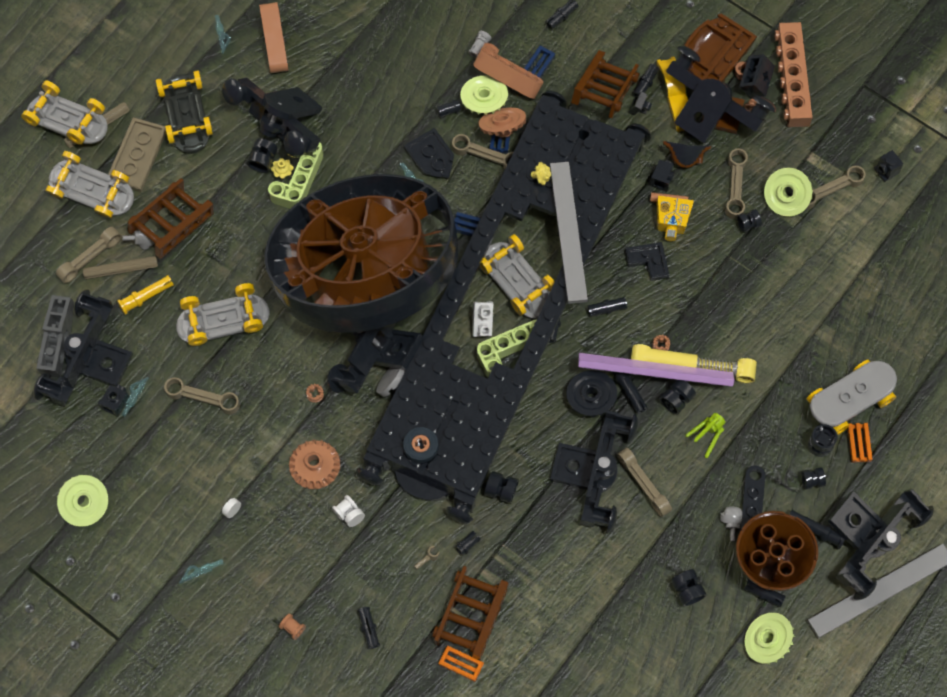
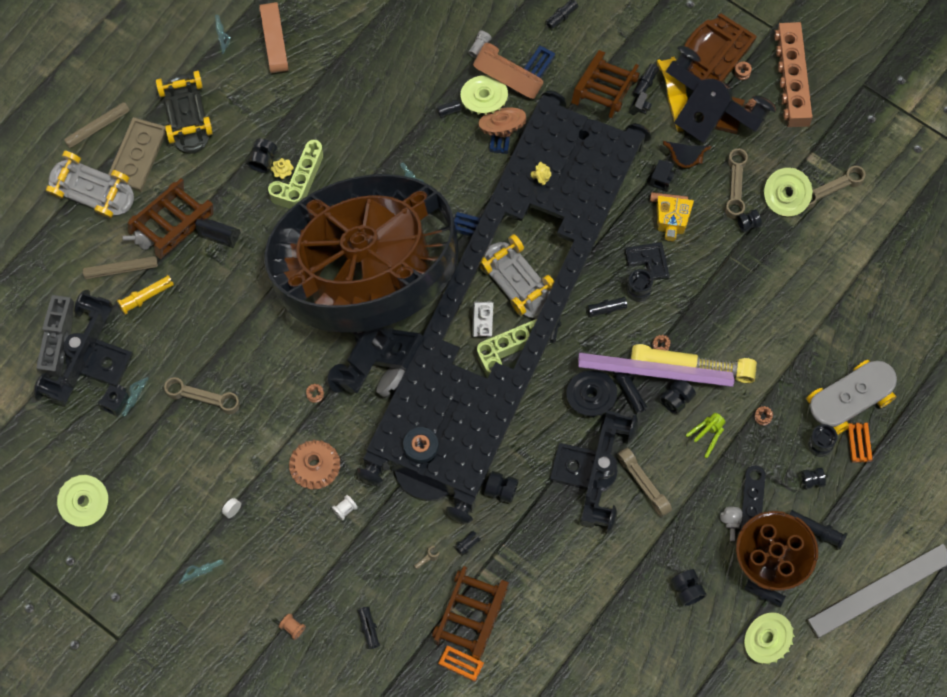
light grey piece [21,81,108,144] -> none
dark tan piece [56,227,122,284] -> none
light grey piece [176,283,270,346] -> none
black piece [222,78,323,158] -> none
white tile [345,508,365,527] -> none
black tile [404,128,455,179] -> none
dark tan piece [452,134,514,169] -> none
light grey tile [550,162,588,304] -> none
black brick [739,54,775,98] -> none
black piece [827,489,934,601] -> none
black brick [874,150,904,183] -> none
none -> black tile [195,218,241,248]
none -> black wheel [627,269,653,302]
none -> nougat bush [754,406,773,426]

